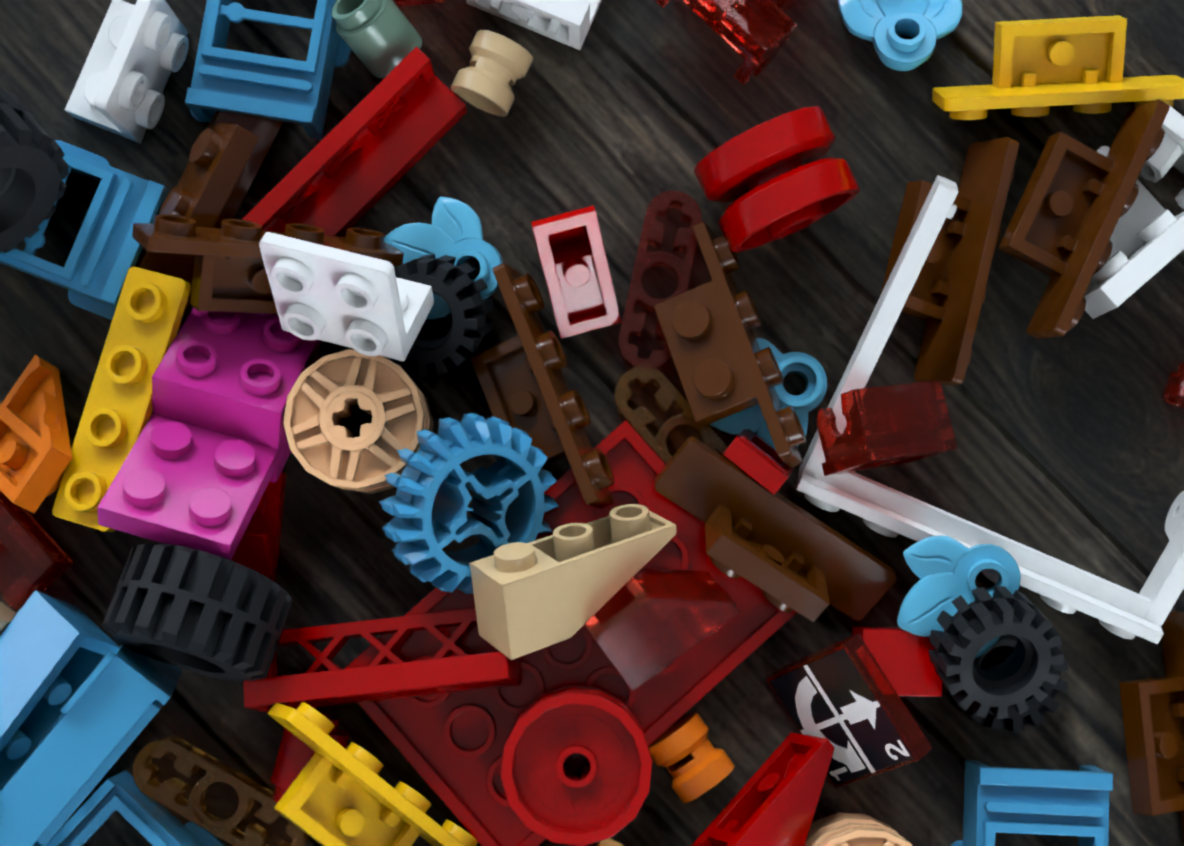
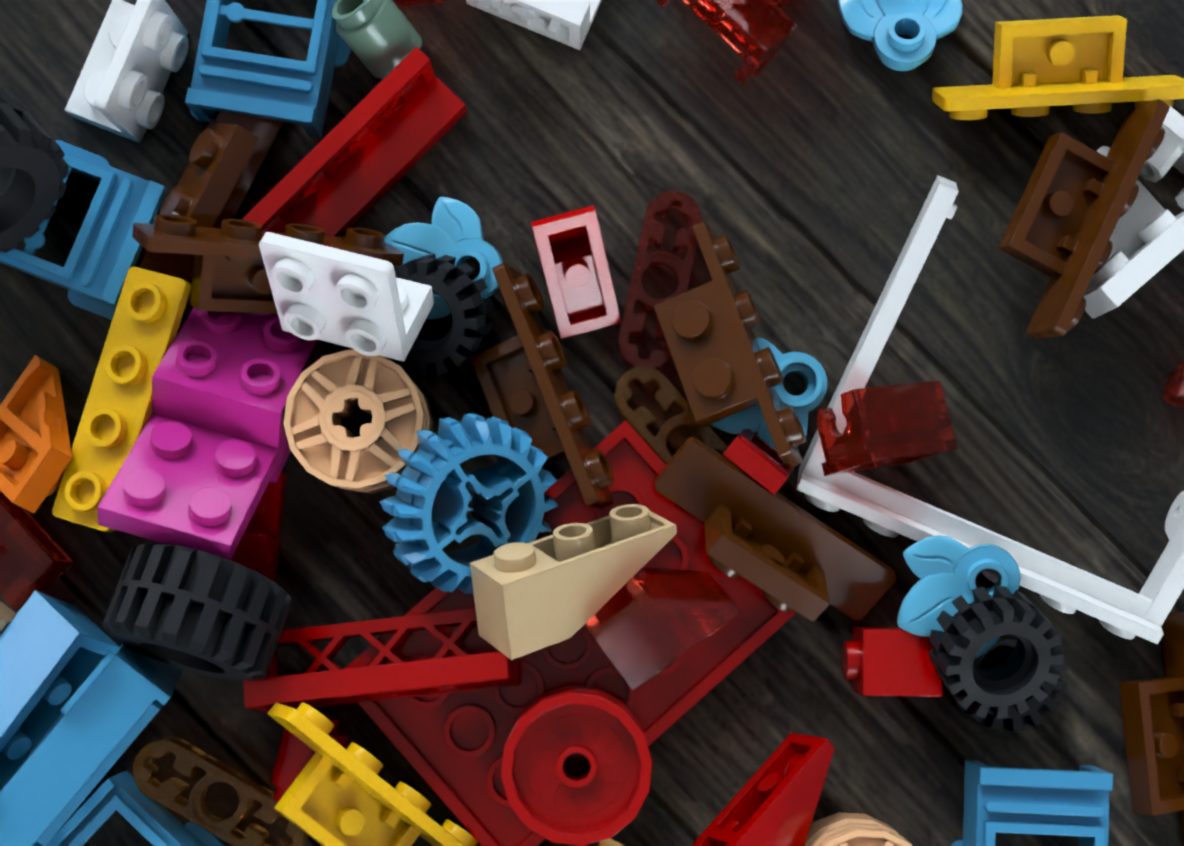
tan wheel [451,30,533,117] -> none
orange wheel [648,712,735,804] -> none
red wheel [694,106,861,253] -> none
tile [766,633,932,788] -> none
reddish brown bracket [879,137,1019,385] -> none

